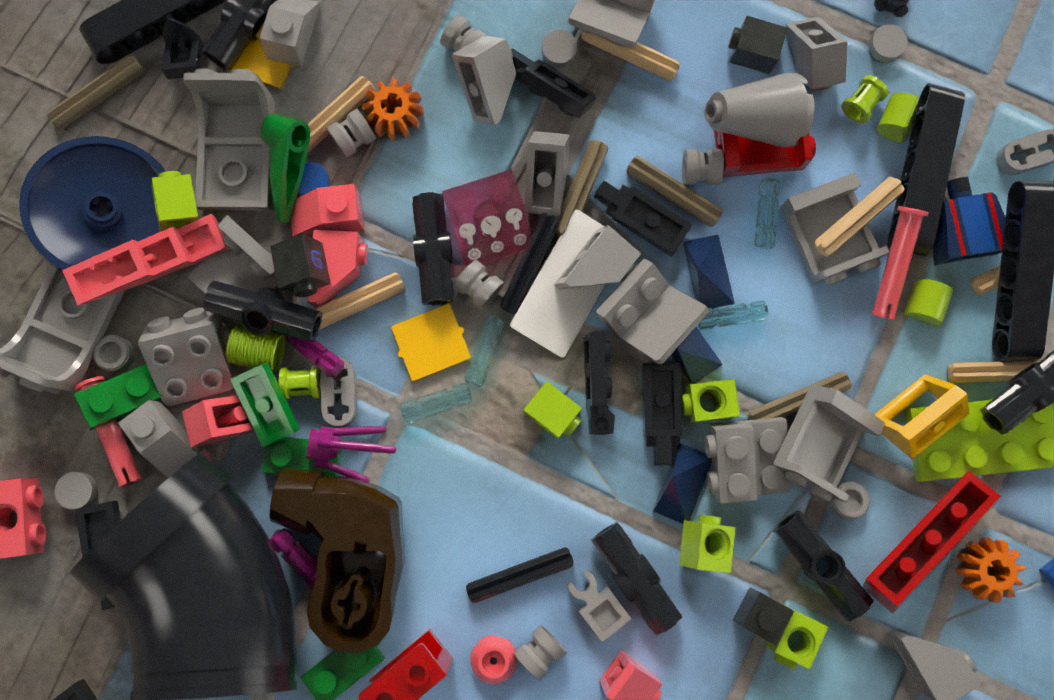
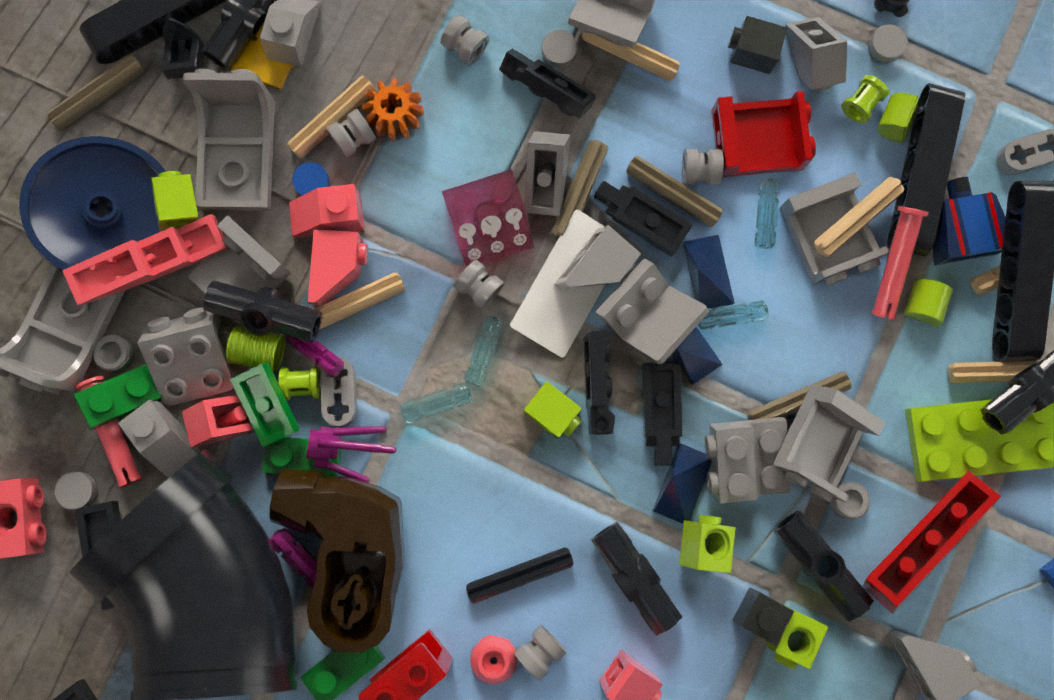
green piece [260,113,310,223] -> none
pearl dark grey brick [270,234,331,297] -> none
yellow piece [391,303,472,382] -> none
black piece [412,192,454,306] -> none
light grey slope [452,36,516,125] -> none
black axle [500,212,560,315] -> none
light grey plate [567,570,632,642] -> none
lime brick [681,379,740,424] -> none
light grey cone [704,73,815,147] -> none
yellow tile [874,374,969,459] -> none
orange gear [954,537,1027,603] -> none

